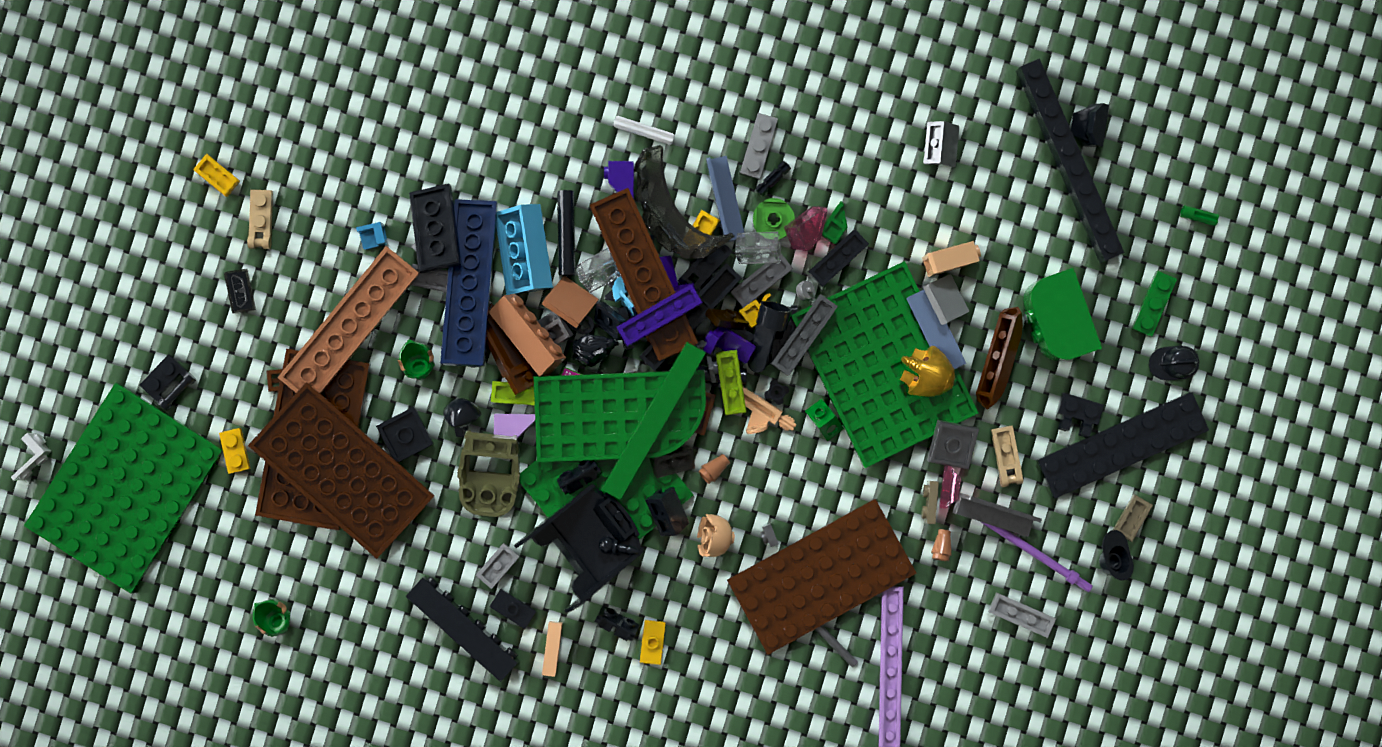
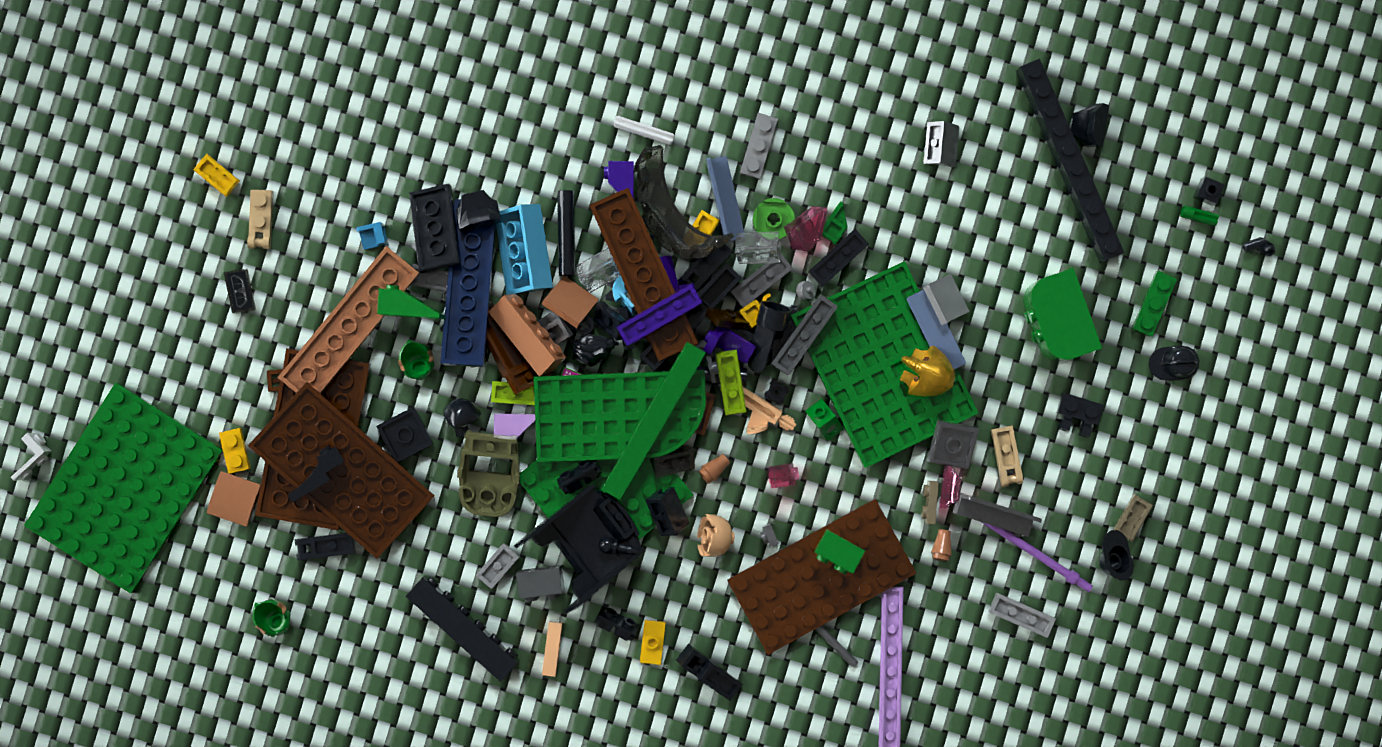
black plate [140,354,196,411] -> none
black plate [489,588,537,629] -> none
black axle [756,161,791,196] -> none
light nougat slope [922,241,981,278] -> none
reddish brown brick [976,307,1023,410] -> none
black plate [1037,392,1209,499] -> none
none -> nougat slope [207,471,260,527]
none -> black slope [288,444,345,502]
none -> black plate [294,533,356,560]
none -> green slope [377,285,446,319]
none -> black slope [456,190,502,232]
none -> dark grey brick [516,564,565,602]
none -> black slope [676,643,743,701]
none -> clear pink slope [767,463,799,488]
none -> green brick [814,529,865,575]
none -> black plate [1193,176,1225,206]
none -> black arm [1242,237,1276,256]

